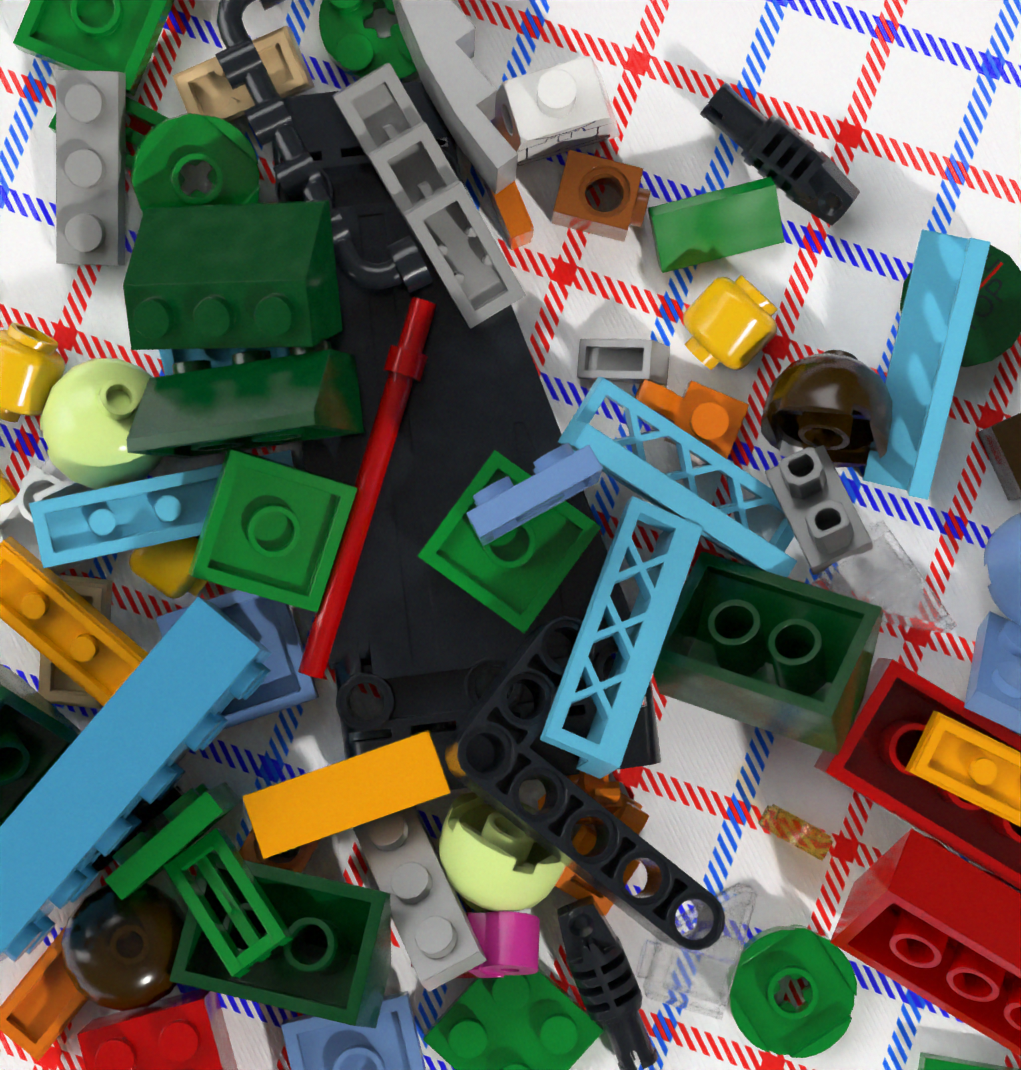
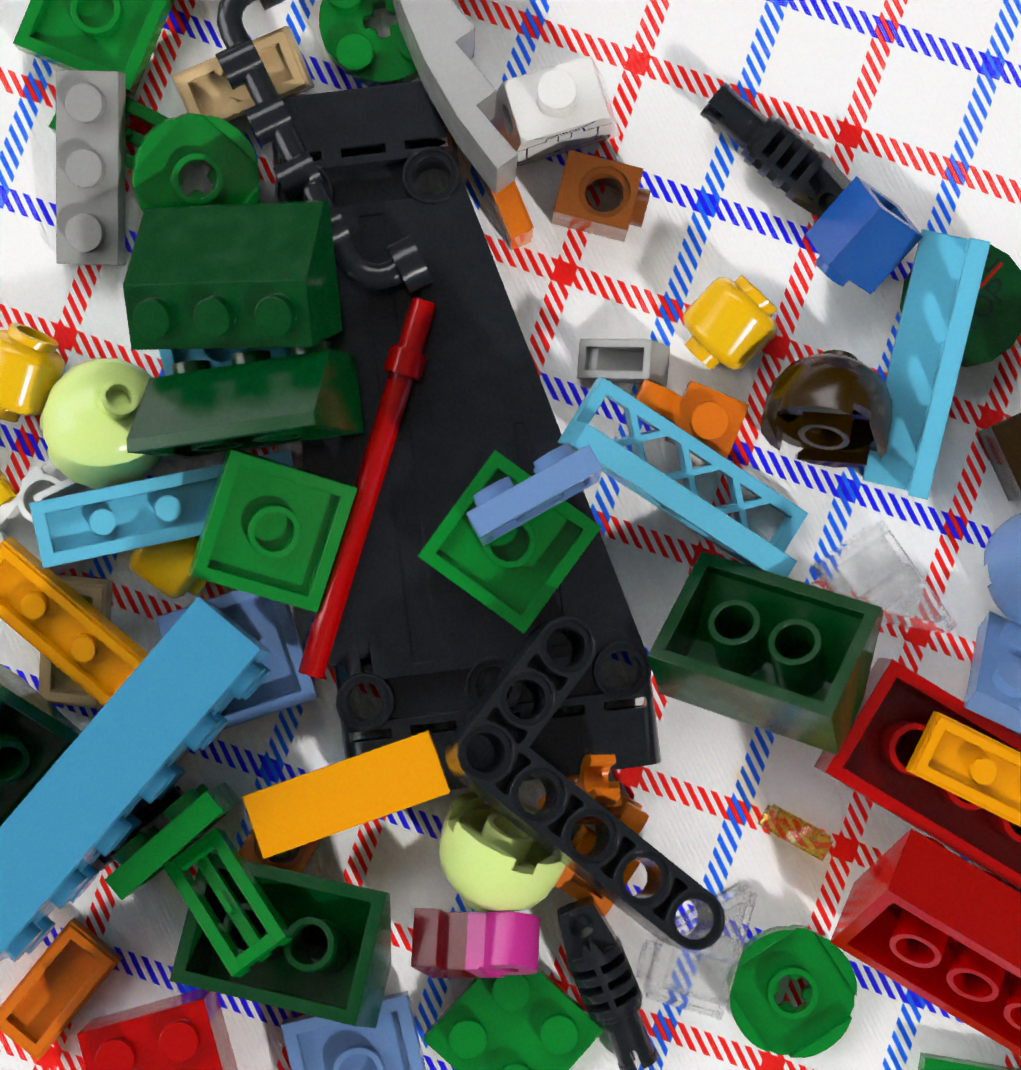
dark brown cylinder [61,883,186,1011] -> none
light grey slope [332,63,526,329] -> none
light grey plate [353,805,487,992] -> none
medium azure fence [540,496,703,779] -> none
green tile [648,177,784,273] -> none
dark grey hips [765,445,873,575] -> none
none -> blue brick [806,176,923,294]

